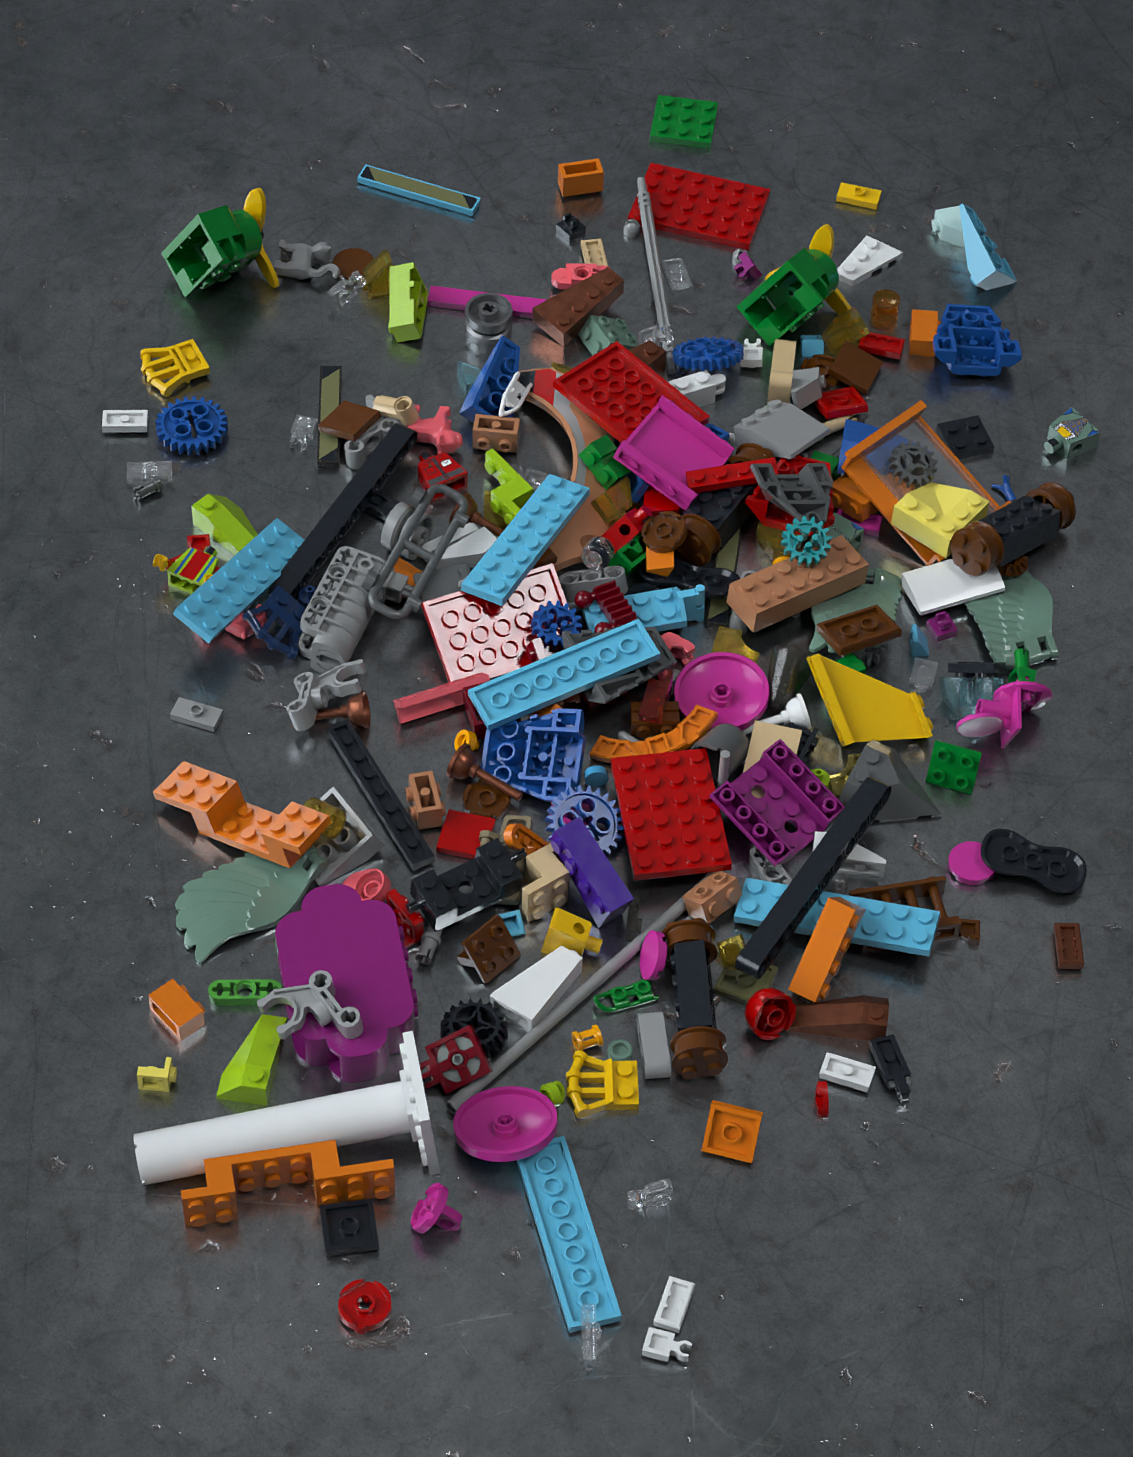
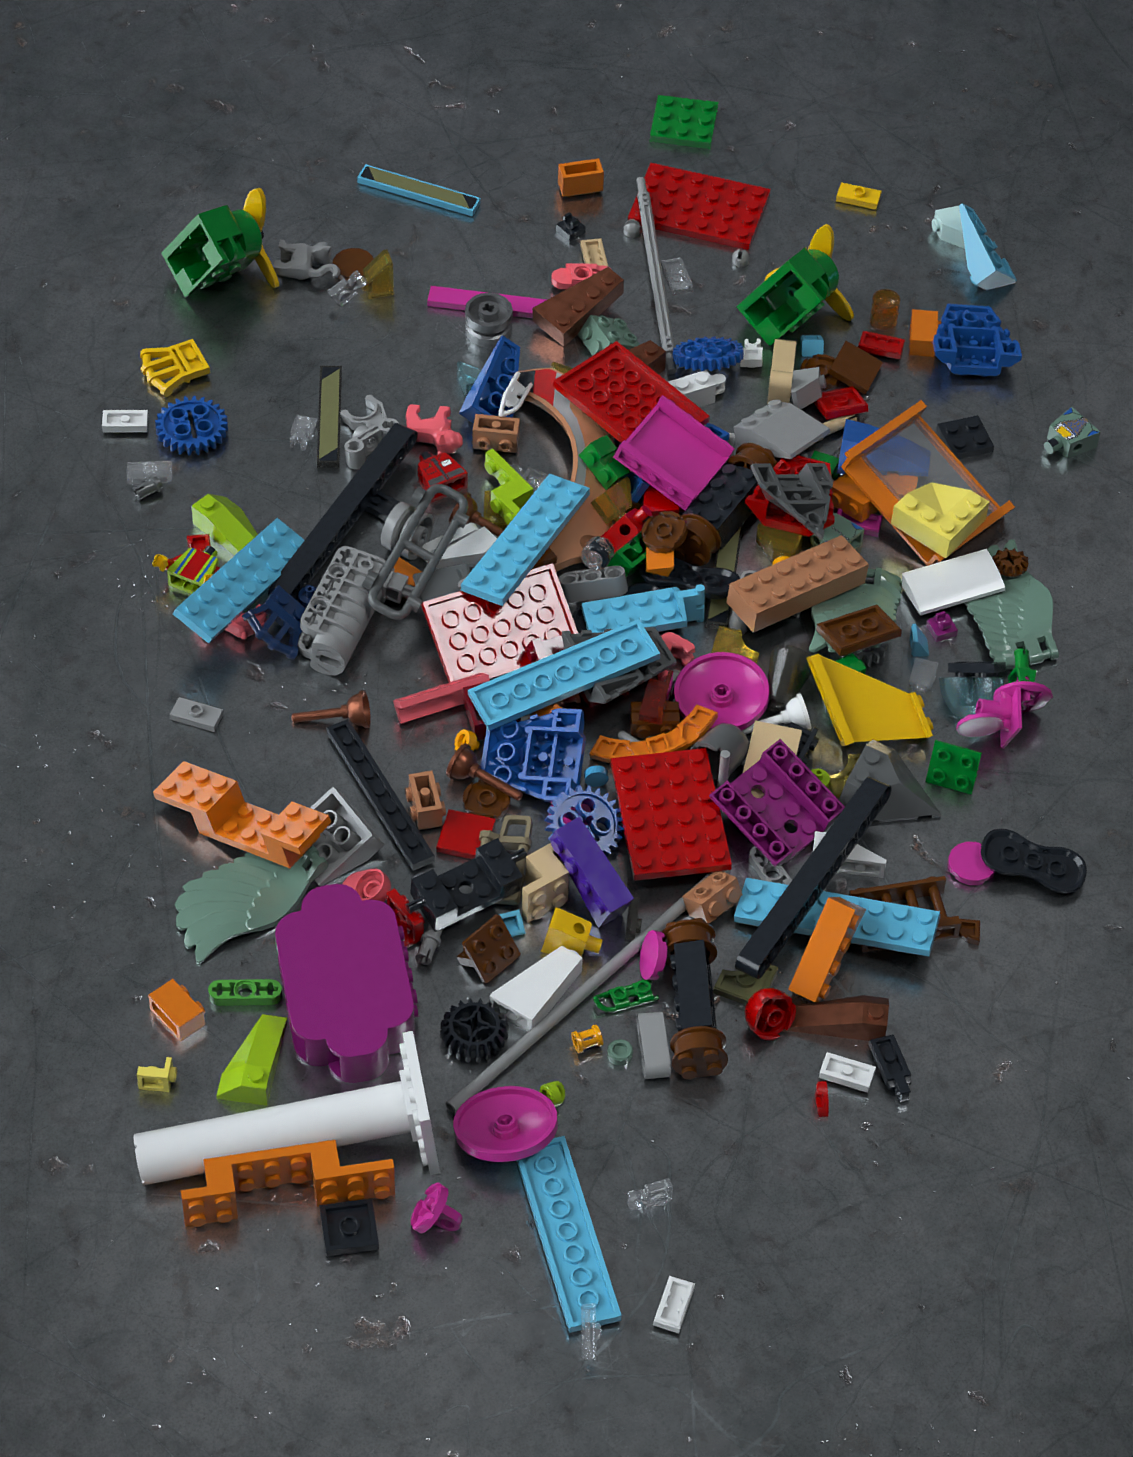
light grey piece [257,970,363,1039] -> none
light grey piece [286,659,367,731] -> none
clear yellow wheel [303,797,346,839] -> none
reddish brown tile [318,400,381,442] -> none
red plate [338,1279,391,1334] -> none
tan piece [373,395,419,425] -> none
lime wedge [388,262,429,343] -> none
dark red piece [419,1025,493,1094] -> none
orange plate [503,823,550,859] -> none
blue gear [530,600,582,650] -> none
yellow plate [566,1050,639,1118] -> none
dark red gear [574,580,637,633] -> none
clear plate [637,324,674,346] -> none
white plate [642,1327,692,1362] -> none
red plate [685,457,779,493] -> none
orange tile [701,1100,763,1163] -> none
clear yellow slope [716,934,745,967] -> none
magenta tile [734,251,762,281] -> none
teal gear [781,516,832,567] -> none
clear yellow slope [822,307,870,354] -> none
white wing [838,236,903,286] -> none
dark grey gear [888,440,938,489] -> none
brick [951,482,1076,576] -> none
blue bar [991,475,1017,502] -> none
copper plate [1053,923,1084,969] -> none

